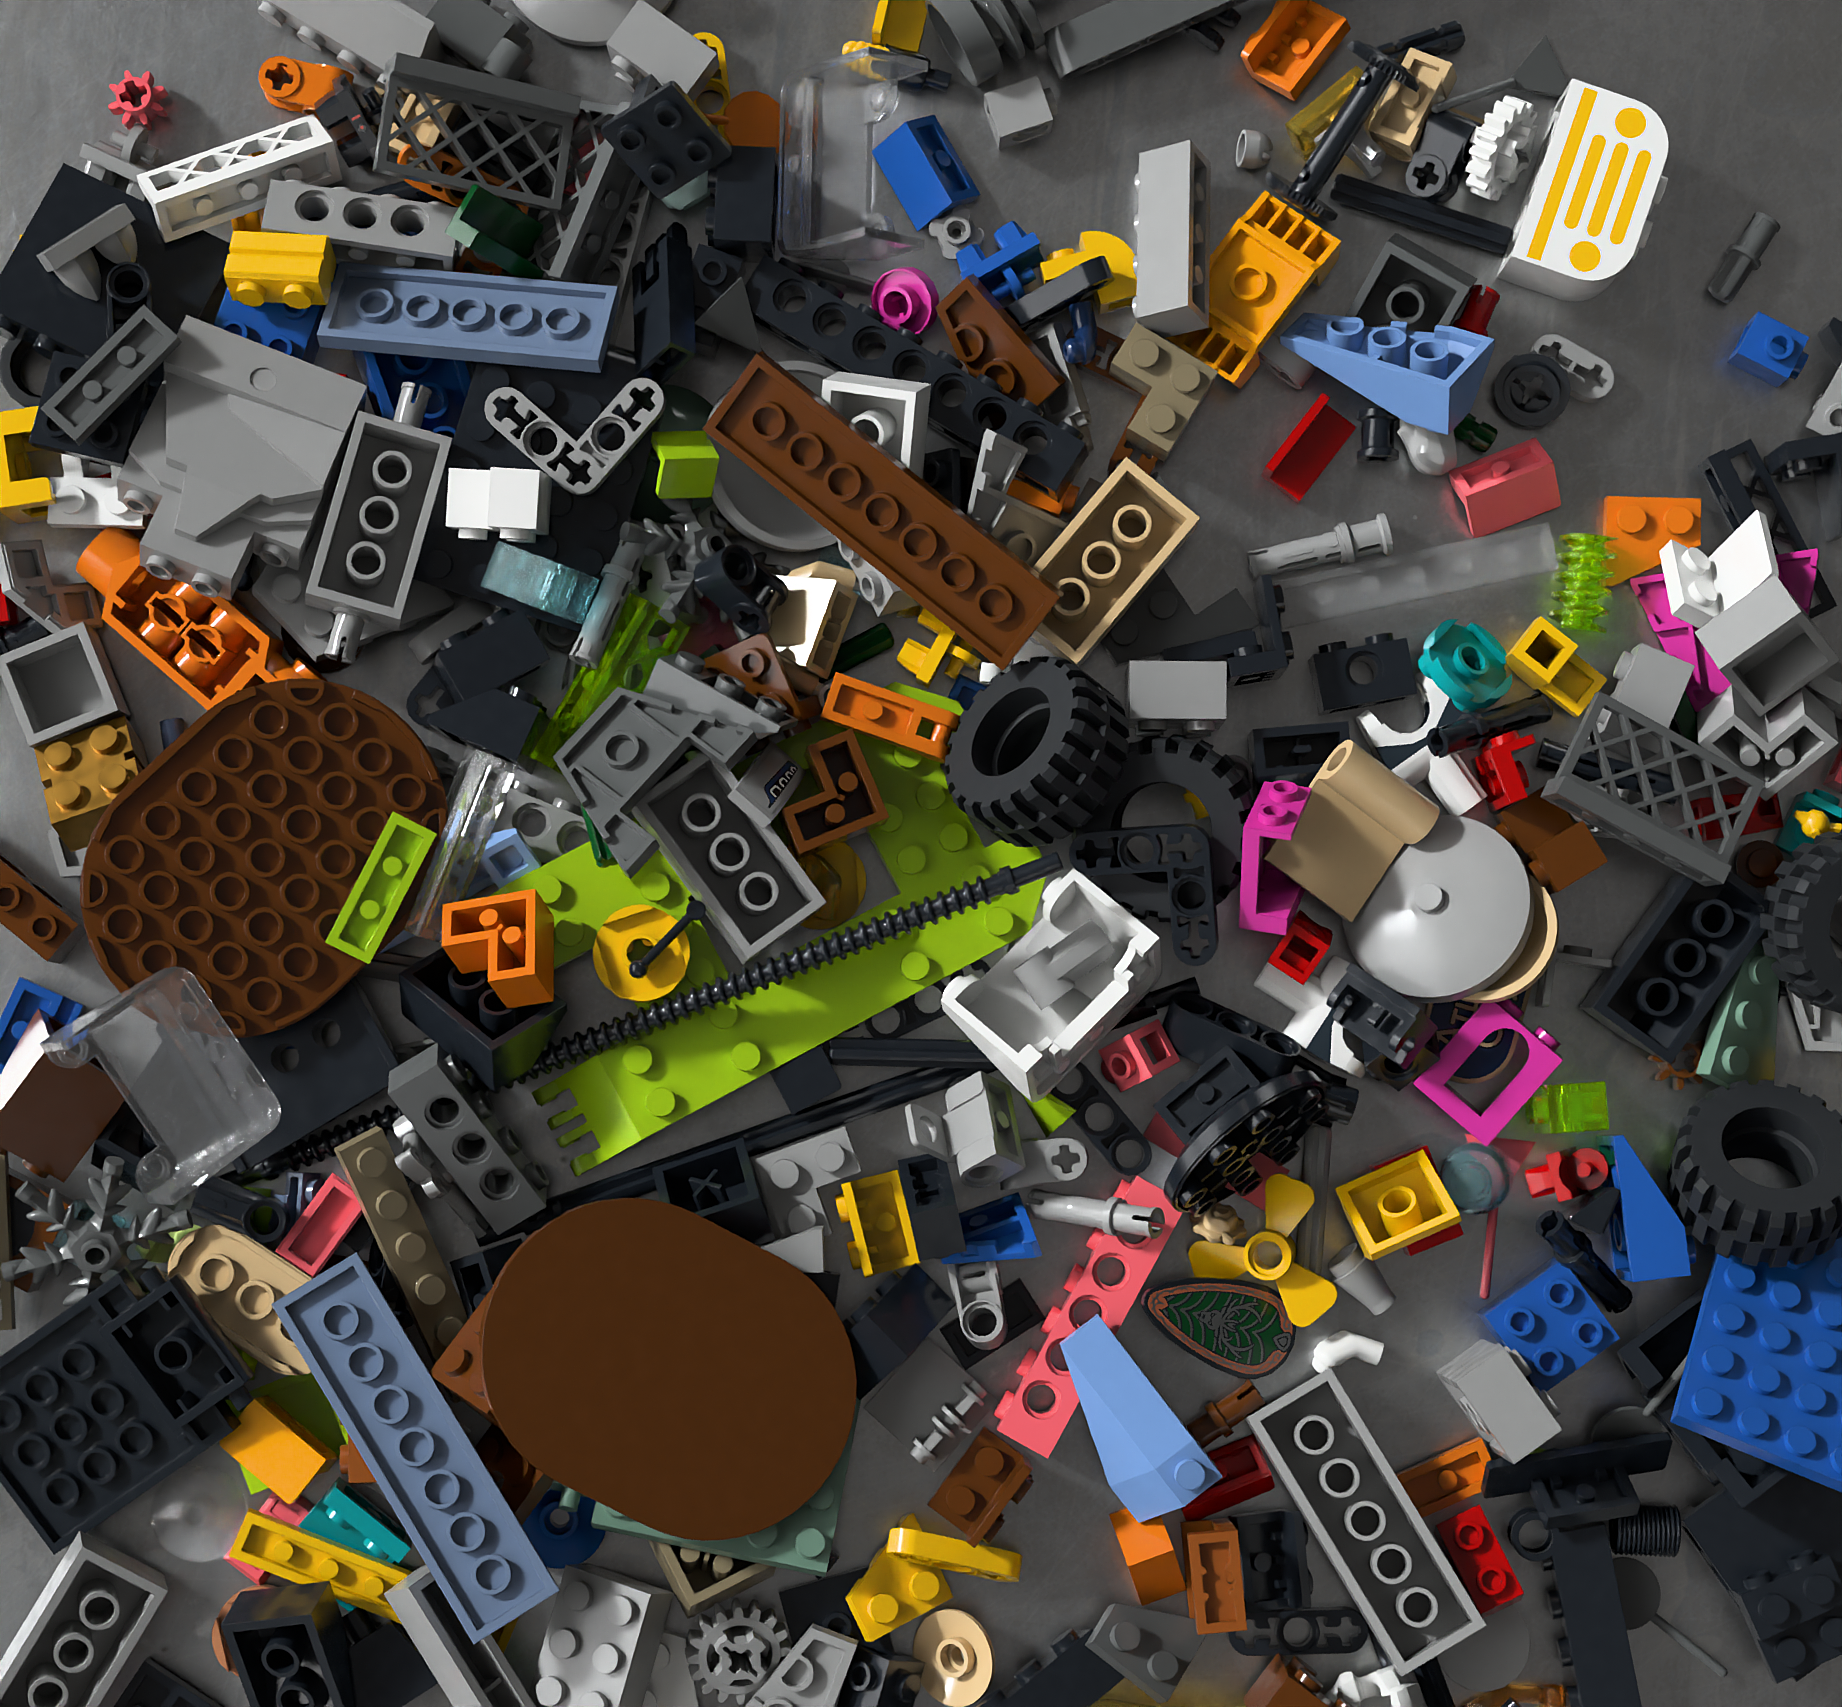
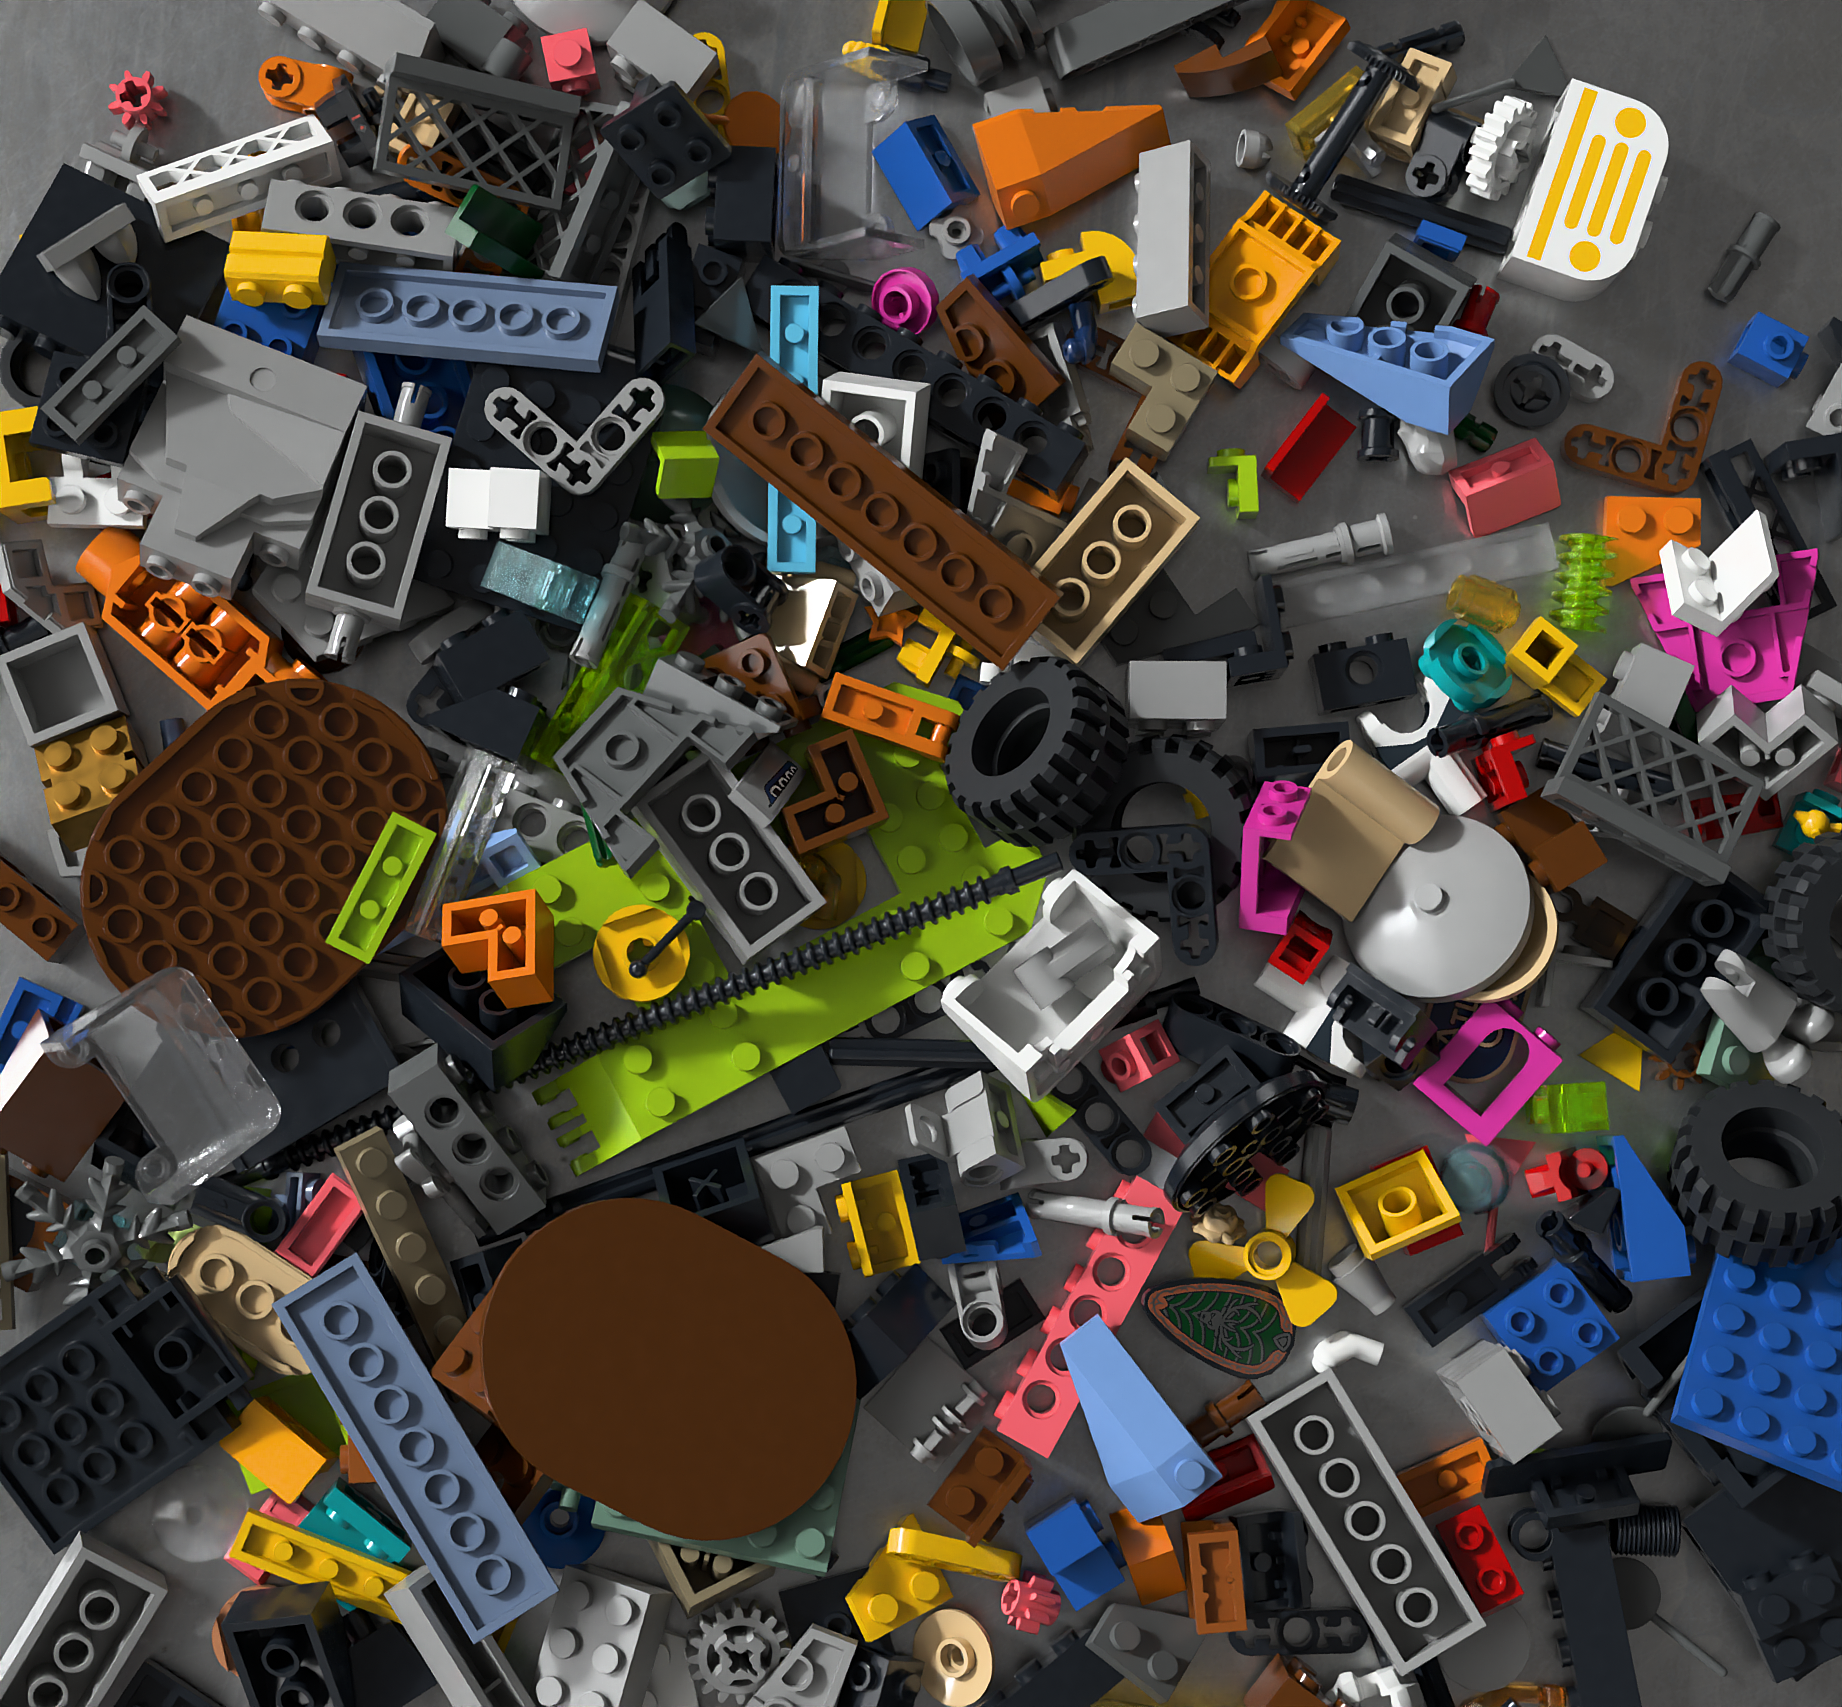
light grey piece [1695,574,1840,717] -> none
reddish brown plate [1736,840,1784,888] -> none
none -> coral brick [540,28,601,96]
none -> medium azure plate [767,285,819,575]
none -> orange piece [864,606,919,647]
none -> orange wedge [972,105,1171,230]
none -> coral gear [1001,1570,1061,1635]
none -> blue brick [1024,1493,1127,1612]
none -> reddish brown slope [1174,36,1284,97]
none -> lime bracket [1207,448,1259,520]
none -> black hinge [1403,1232,1539,1348]
none -> blue tile [1412,219,1467,263]
none -> clear yellow brick [1446,574,1521,634]
none -> dark brown plate [1556,886,1638,961]
none -> reddish brown beam [1560,361,1723,496]
none -> yellow piece [1578,1032,1643,1092]
none -> light grey piece [1700,949,1835,1084]

